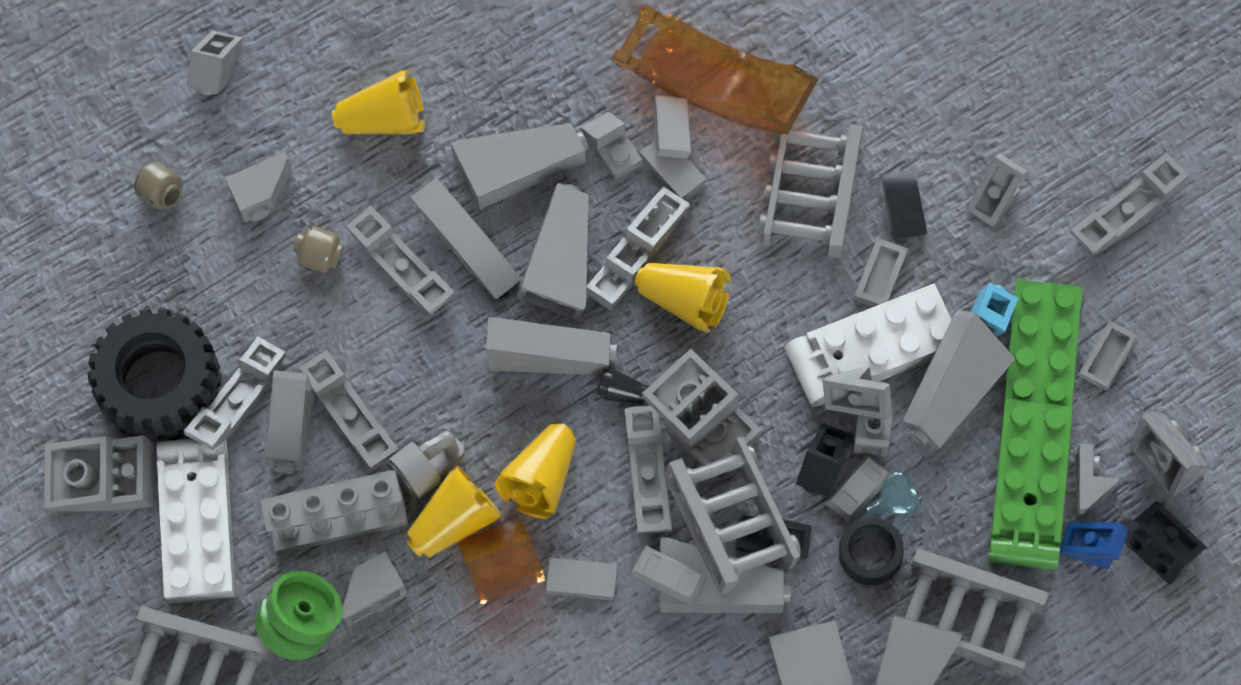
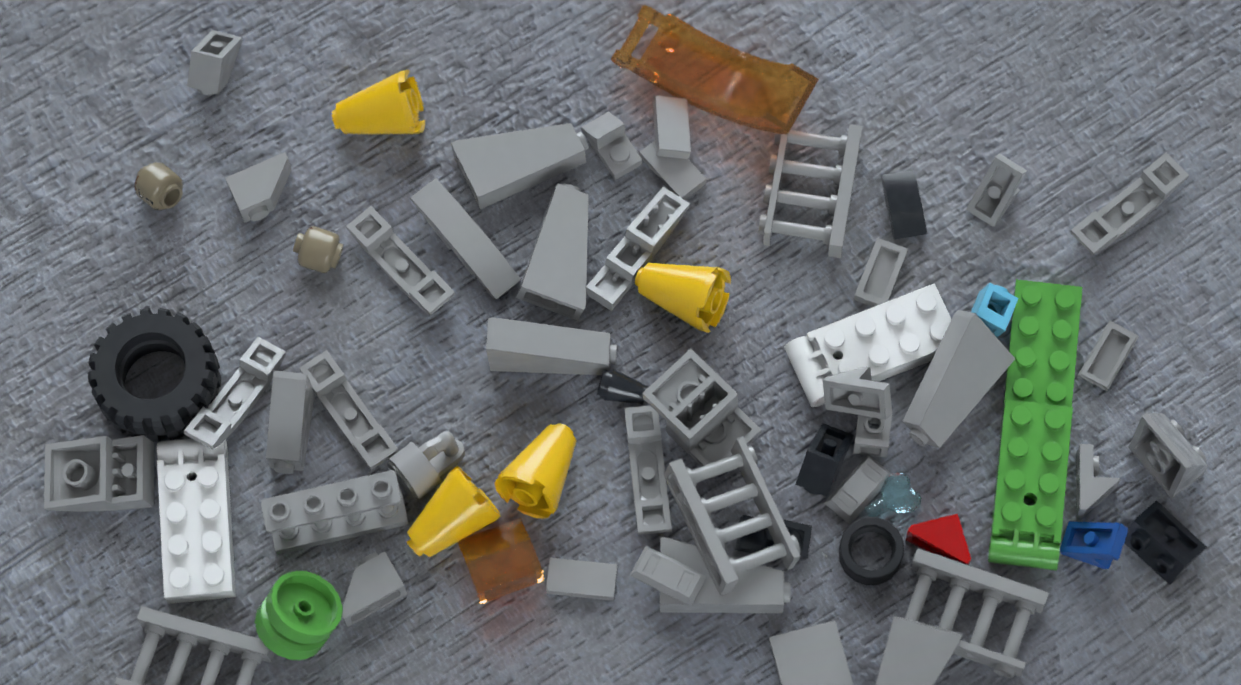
none -> red slope [906,513,971,565]

